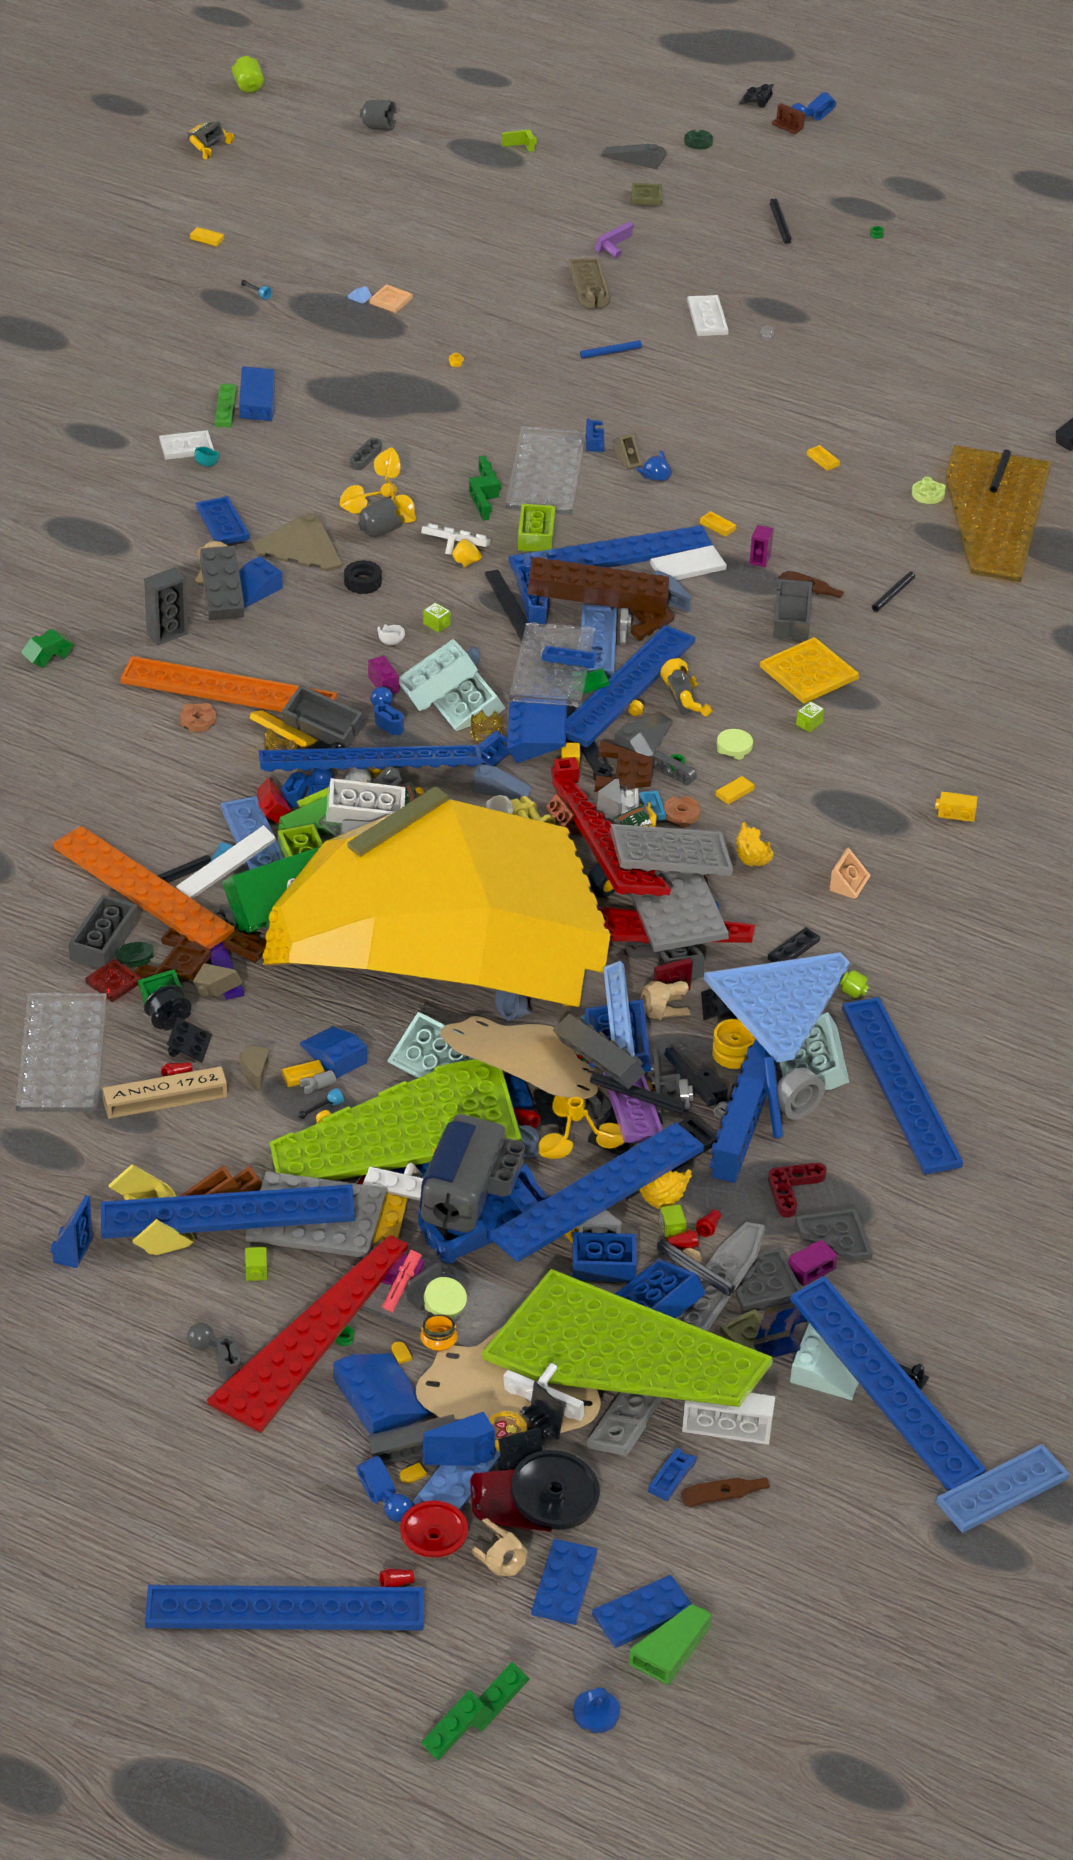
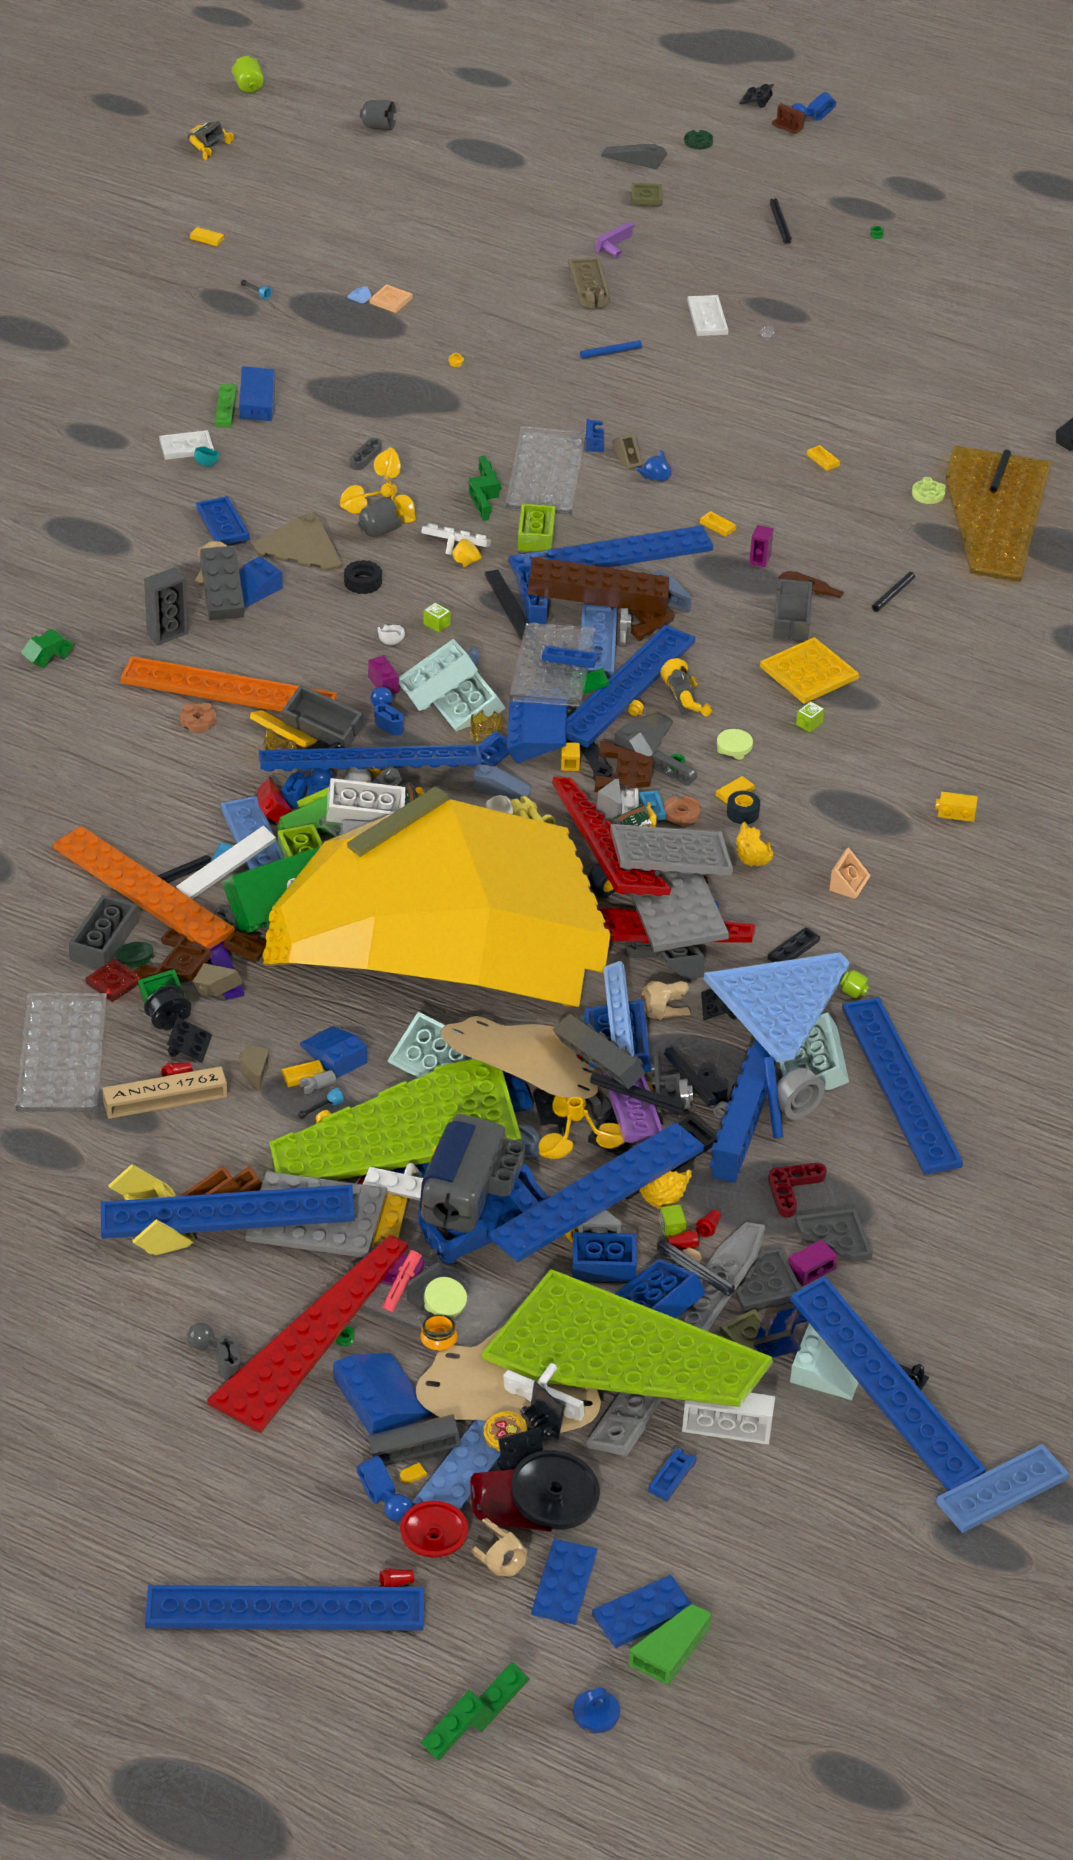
blue slope [51,1195,93,1269] -> none
lime brick [245,1247,267,1281] -> none
yellow piece [391,1342,412,1364] -> none
blue slope [422,1411,495,1466] -> none
sand blue piece [495,990,530,1021] -> none
lime bracket [501,129,537,152] -> none
red cone [513,1107,540,1129] -> none
copper bracket [545,794,580,835] -> none
red brick [551,757,579,783] -> none
white tile [650,545,727,581] -> none
dark red tile [653,958,693,991] -> none
reddish brown piece [681,1478,770,1508] -> none
yellow wheel [712,1019,757,1069] -> none
none -> black wheel [727,791,760,824]

